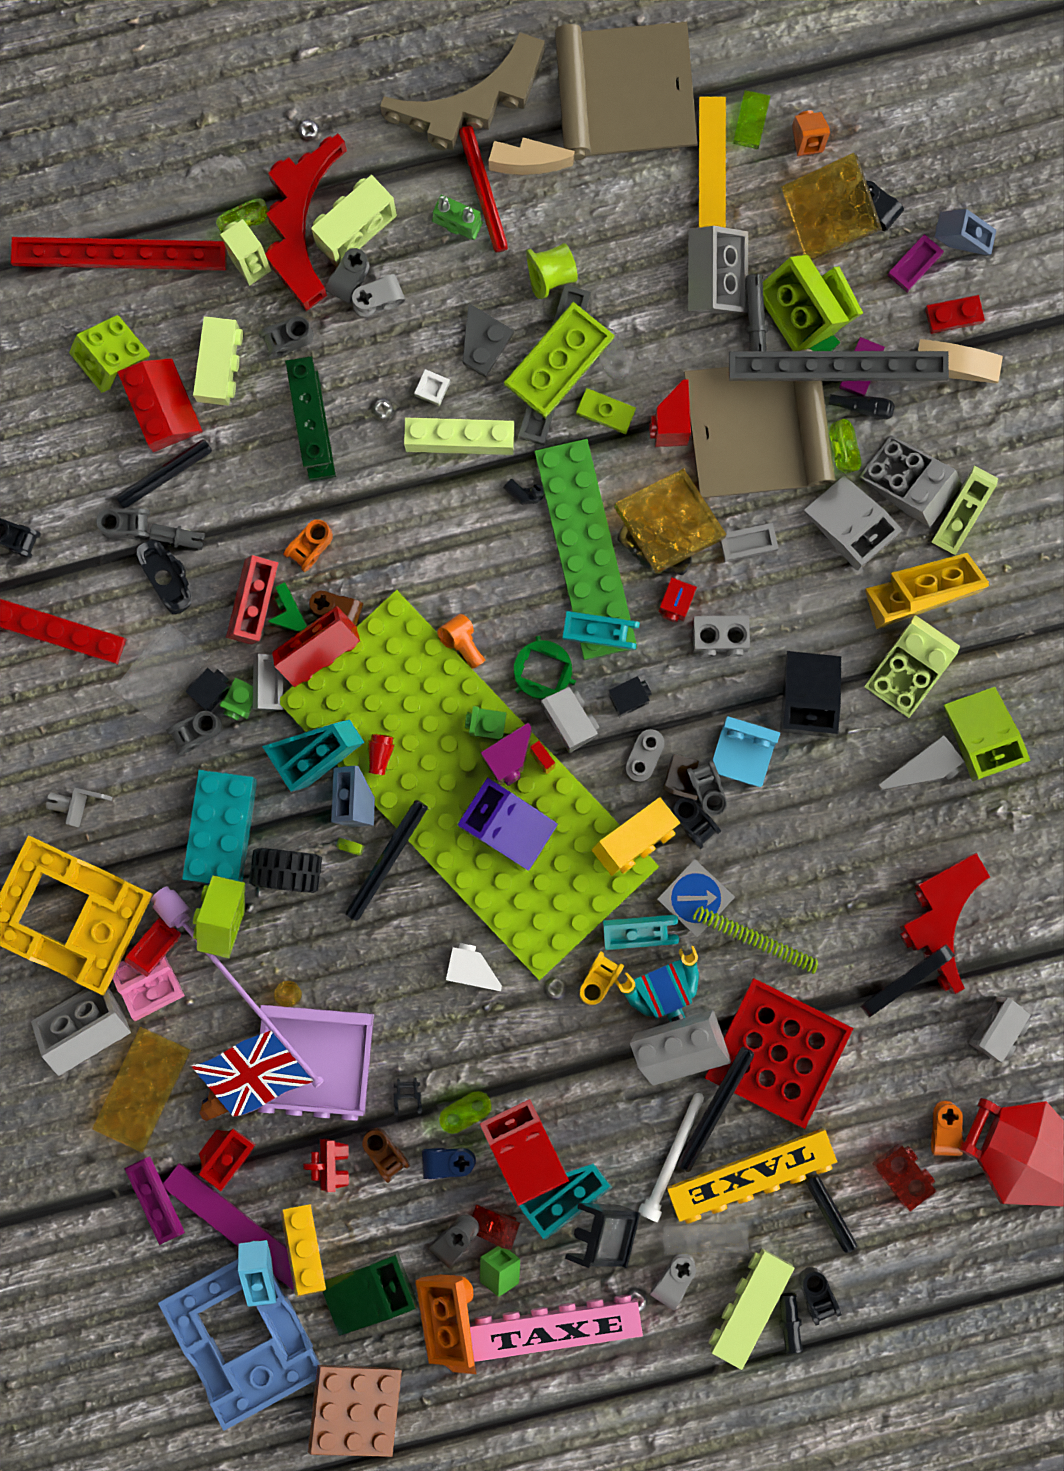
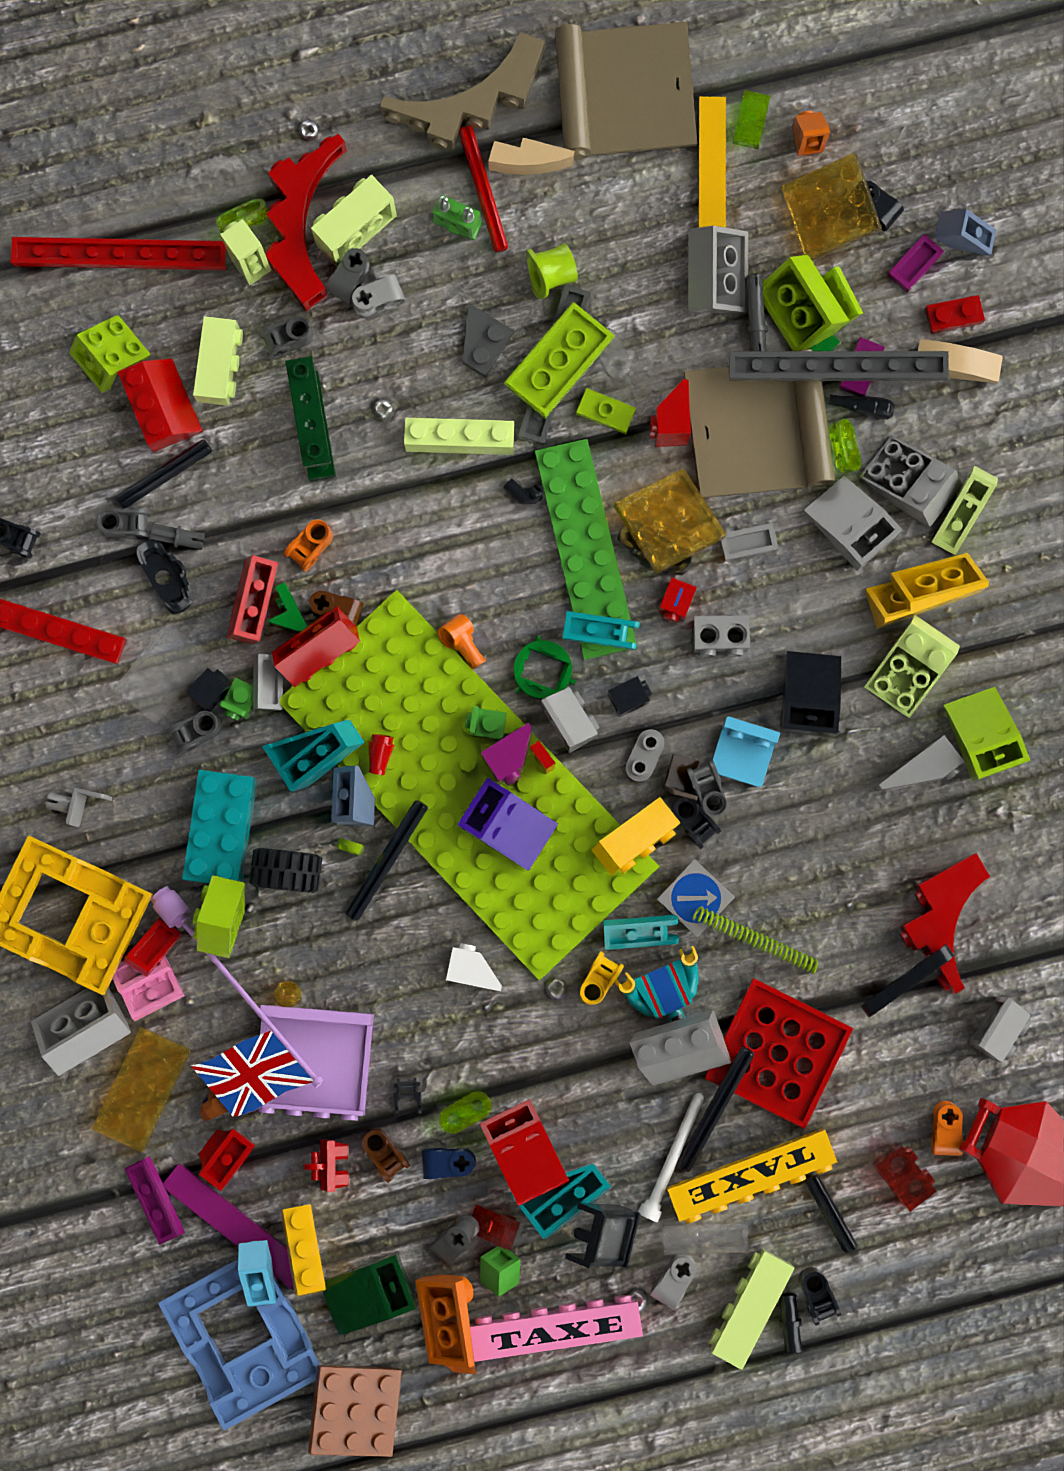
white plate [414,369,450,407] -> none

